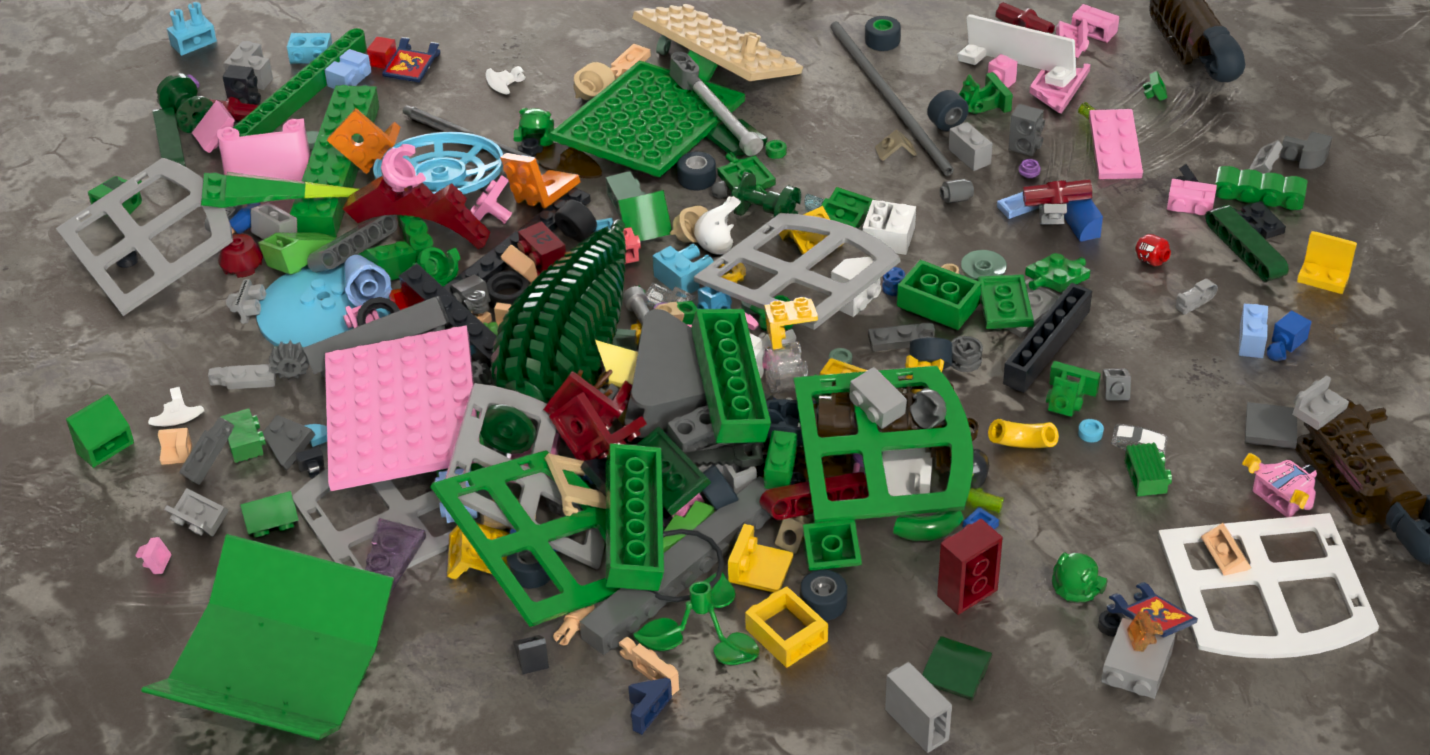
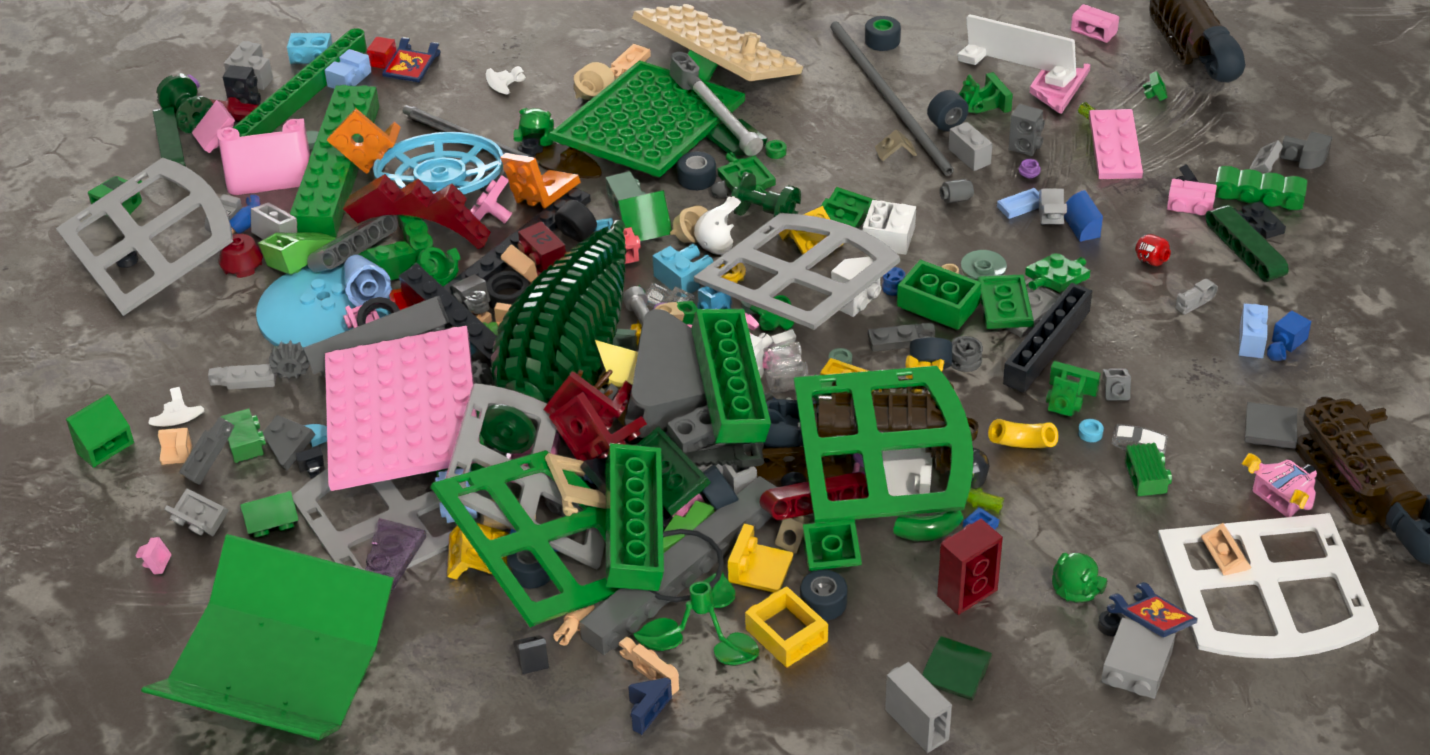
medium azure brick [167,2,217,56] -> none
green plate [201,172,359,208] -> none
light grey hips [226,279,267,324] -> none
bright pink helmet [381,144,426,192] -> none
sand green tile [656,35,672,56] -> none
yellow bracket [764,297,818,349] -> none
green brick [764,430,797,489] -> none
clear light blue tile [804,194,825,212] -> none
light grey brick [849,367,907,429] -> none
dark grey hair [910,388,947,429] -> none
bright pink brick [988,54,1018,88] -> none
dark red piece [995,2,1055,34] -> none
dark red piece [1023,179,1093,207] -> none
bright pink bracket [1056,19,1089,58] -> none
clear orange tile [1127,612,1163,652] -> none
light grey bracket [1292,375,1349,430] -> none
yellow bracket [1297,231,1357,294] -> none

